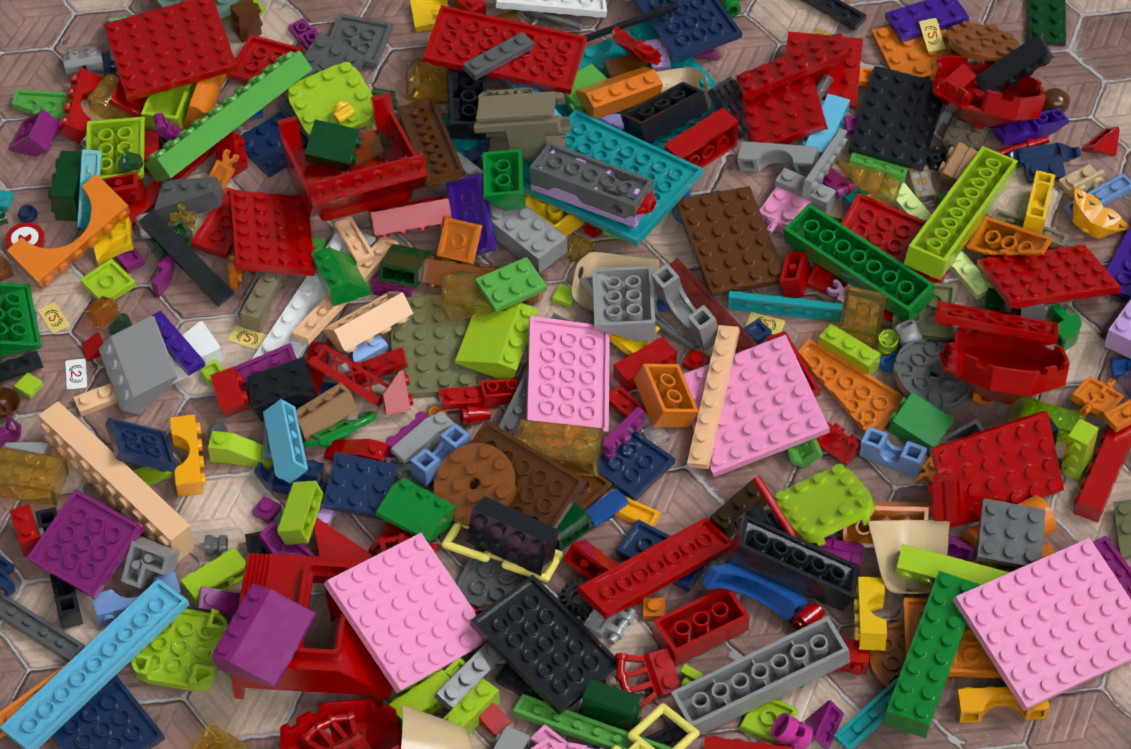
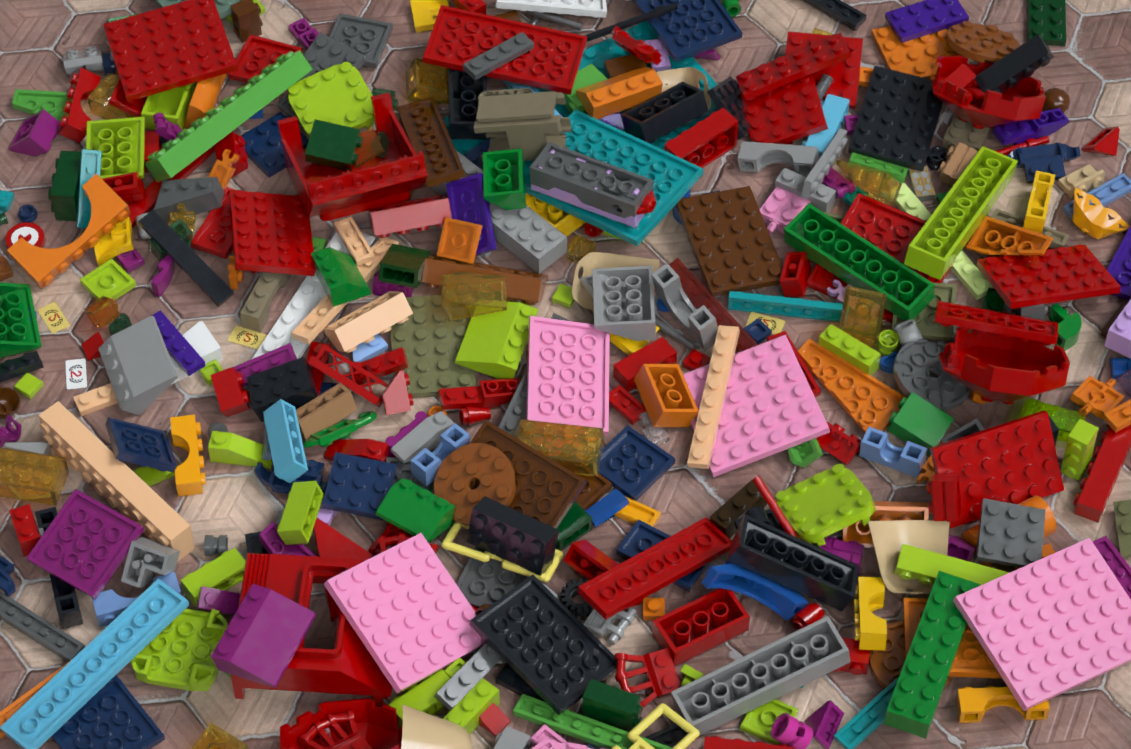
clear green tile [118,150,144,173] -> none
magenta plate [252,496,282,524] -> none
yellow plate [332,101,356,123] -> none
bright green plate [474,257,547,313] -> none
magenta plate [603,407,645,459] -> none
clear yellow sticker [919,18,945,52] -> none

